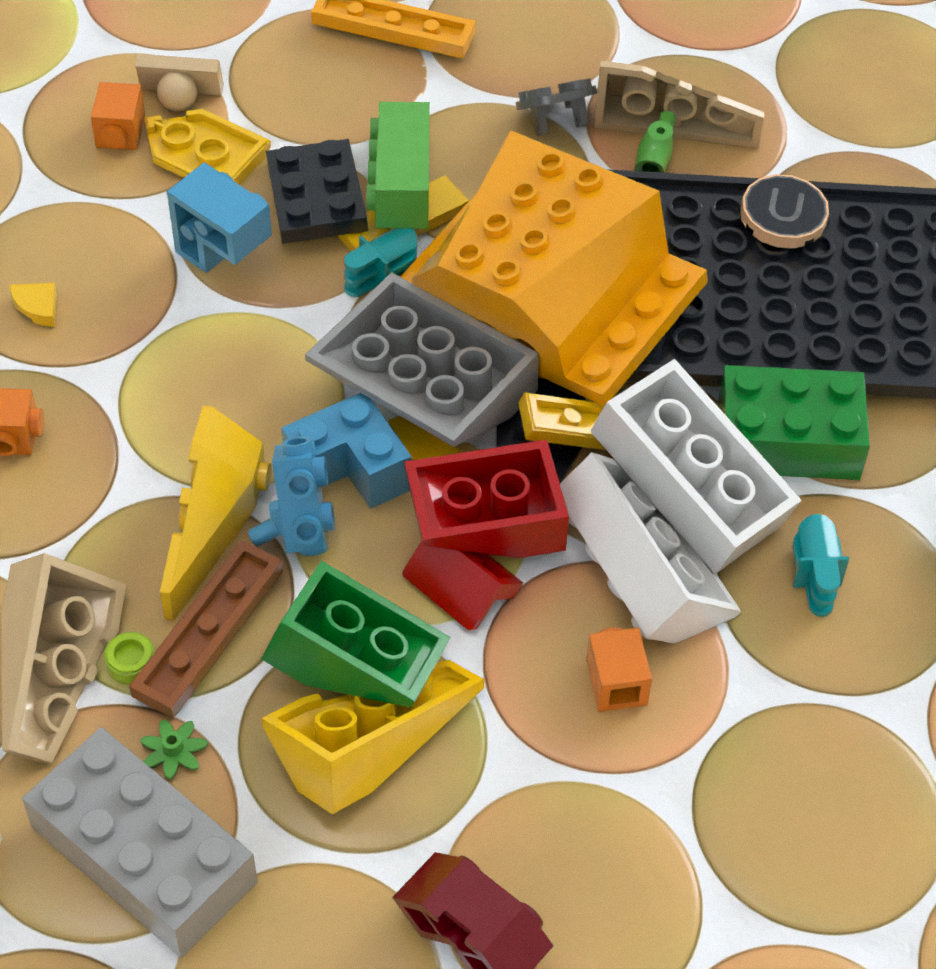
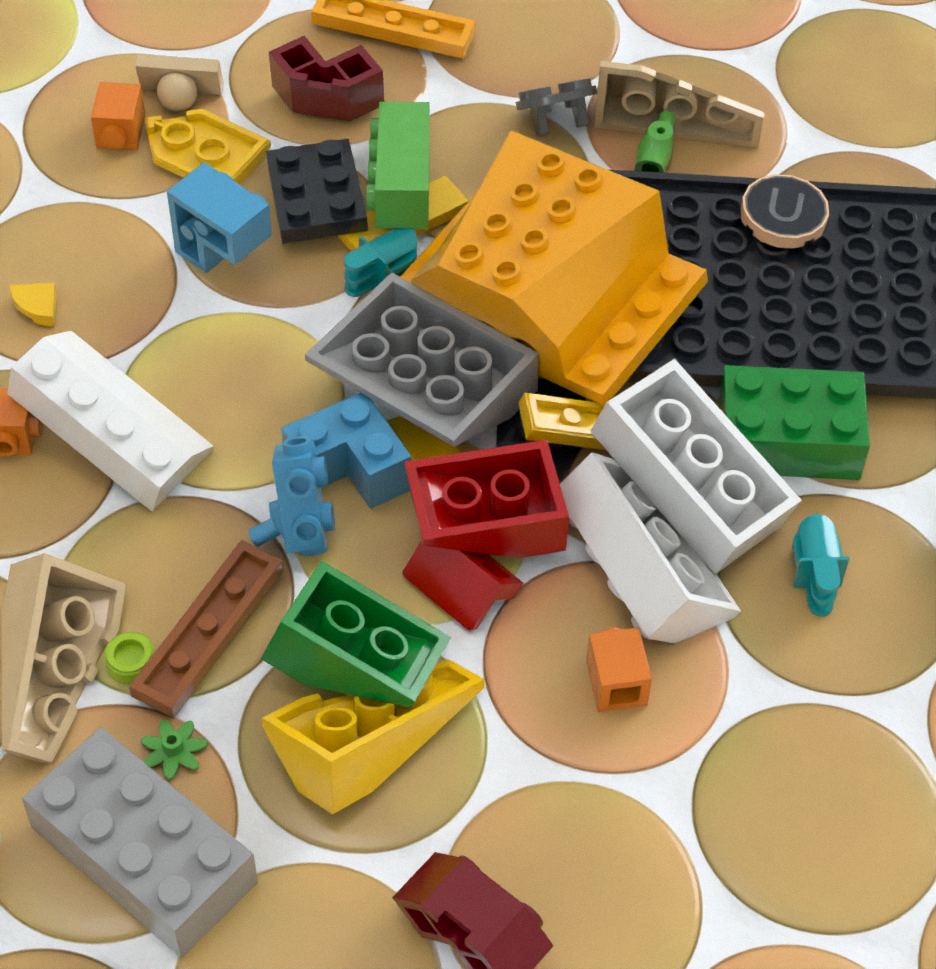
yellow wedge [160,405,272,621] -> none
none -> white slope [7,331,214,512]
none -> dark red brick [268,36,385,122]

